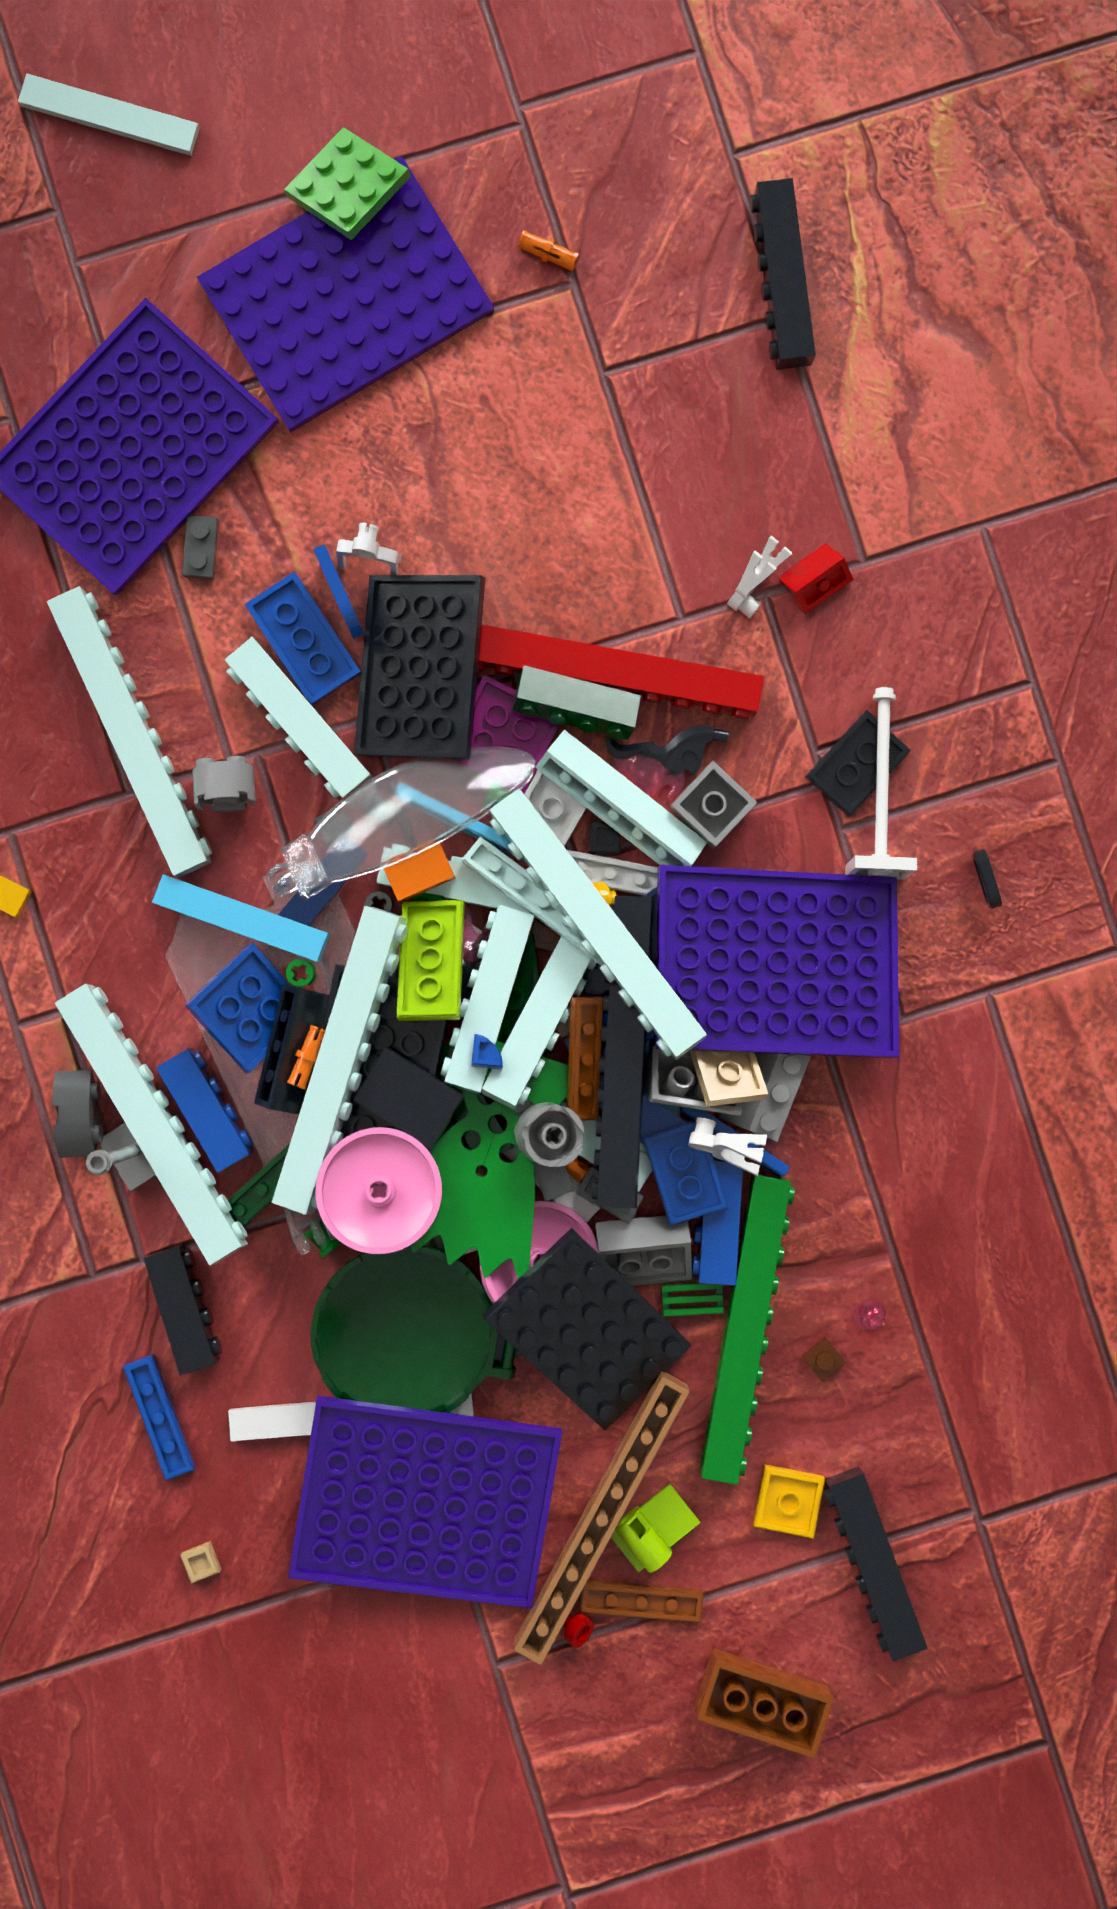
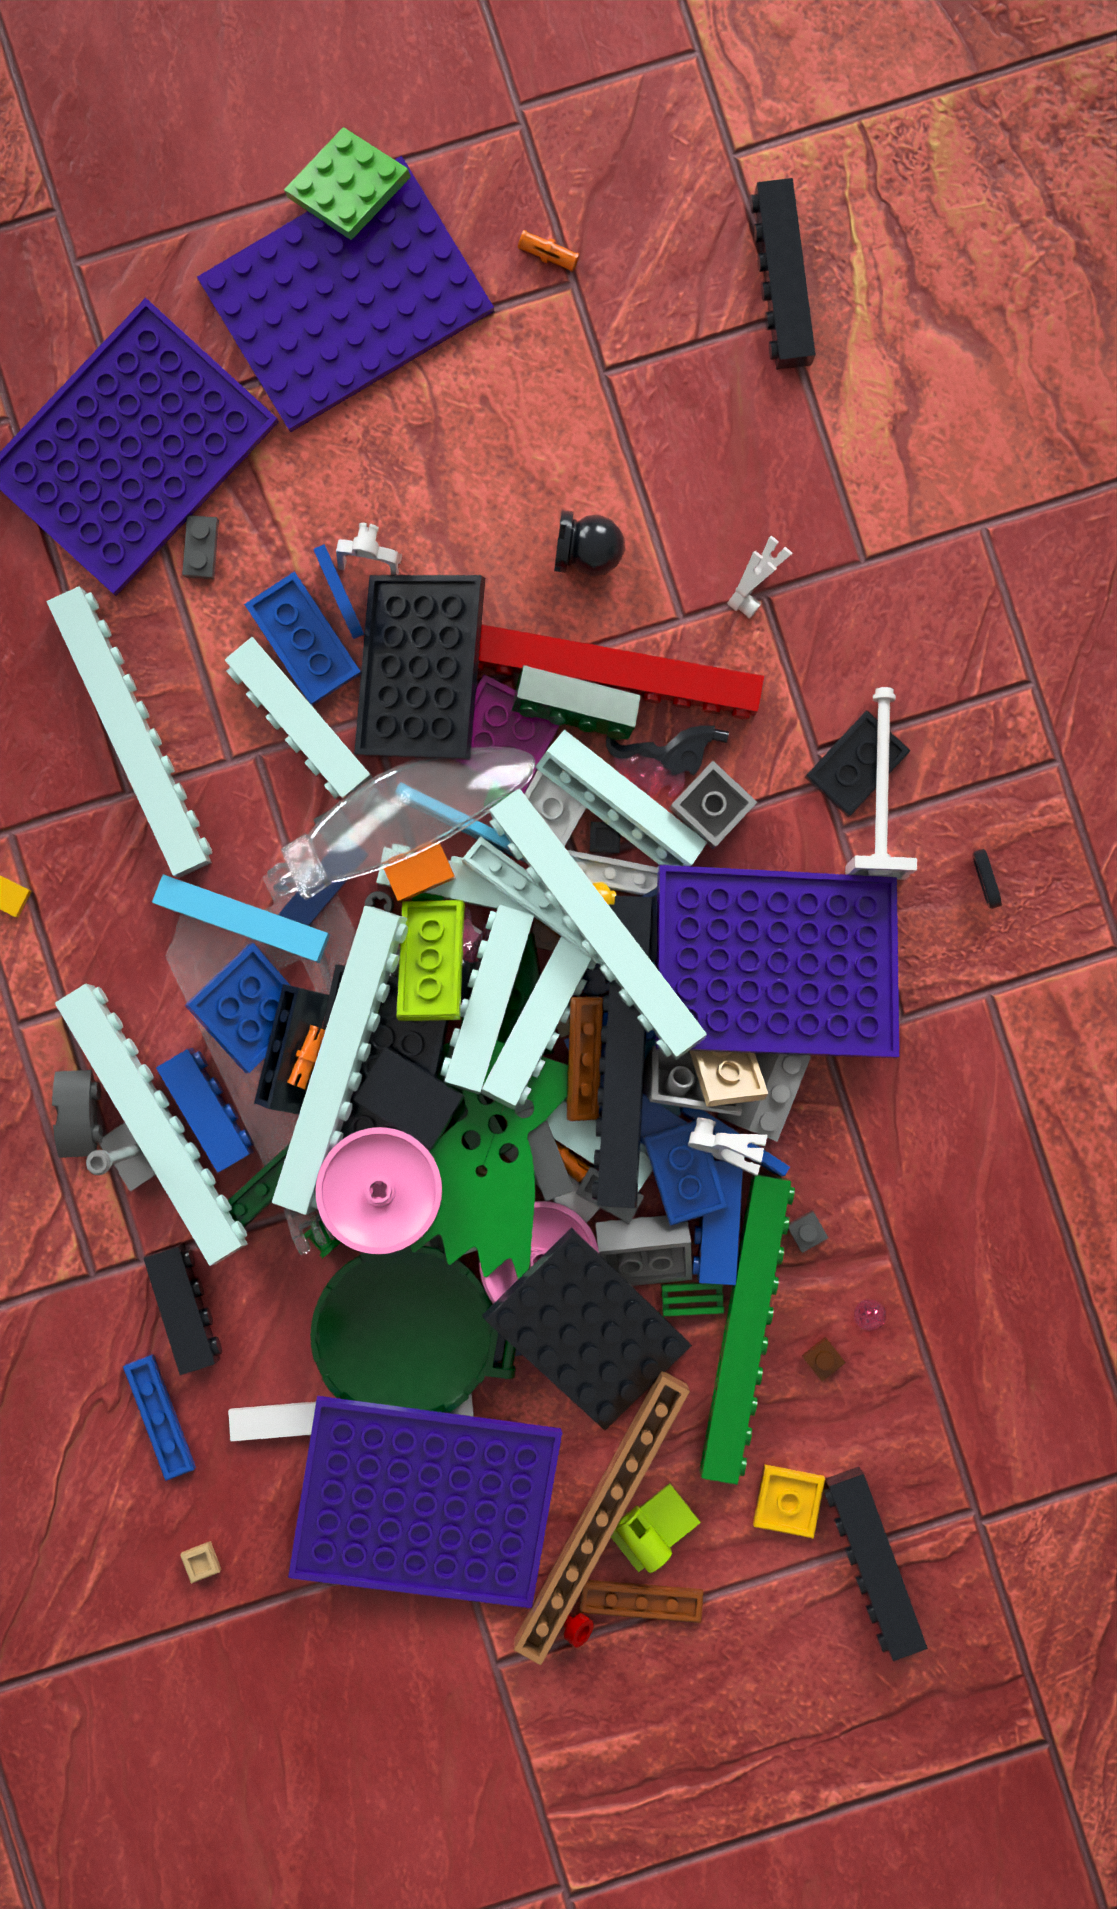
light aqua tile [18,73,200,156] -> none
light grey brick [192,756,256,812] -> none
green bush [286,959,317,987] -> none
blue tile [471,1034,503,1070] -> none
light grey brick [514,1102,584,1167] -> none
dark orange brick [694,1648,834,1759] -> none
red panel [779,544,854,614] -> none
none -> black tile [554,510,625,576]
none -> dark grey plate [788,1210,828,1253]

